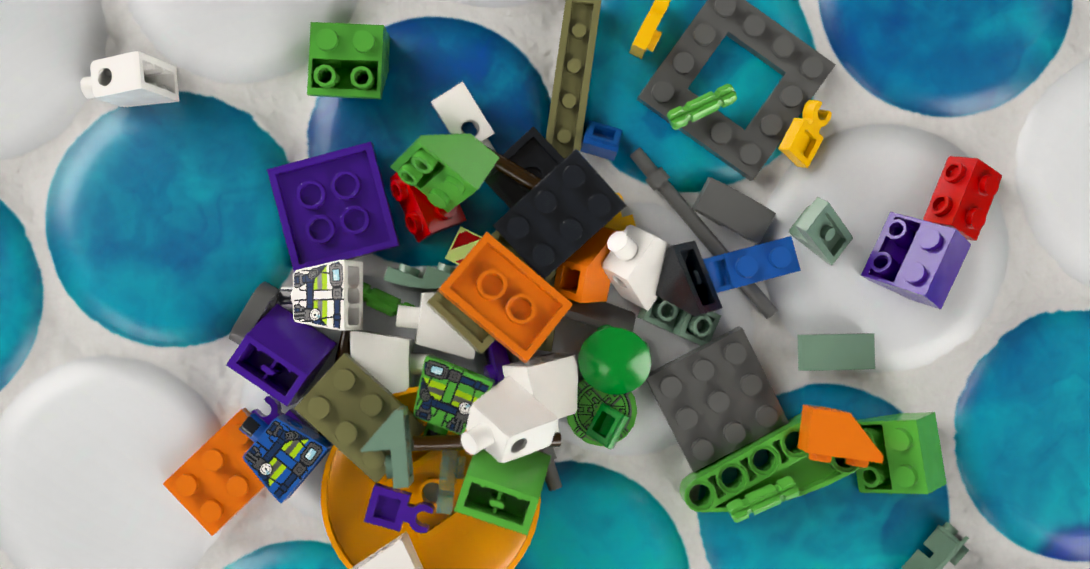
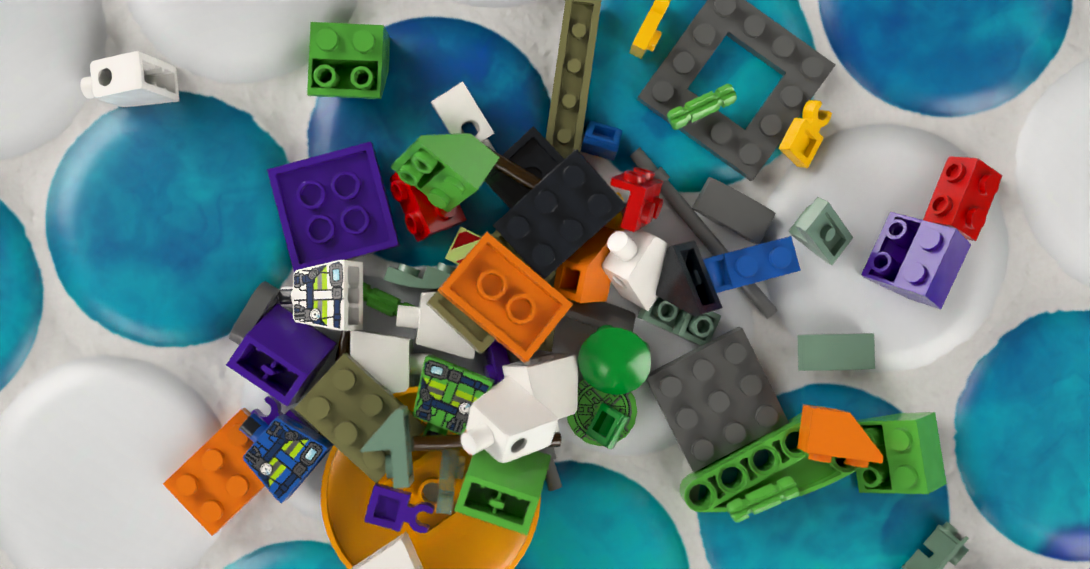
none -> red bracket [610,167,663,232]

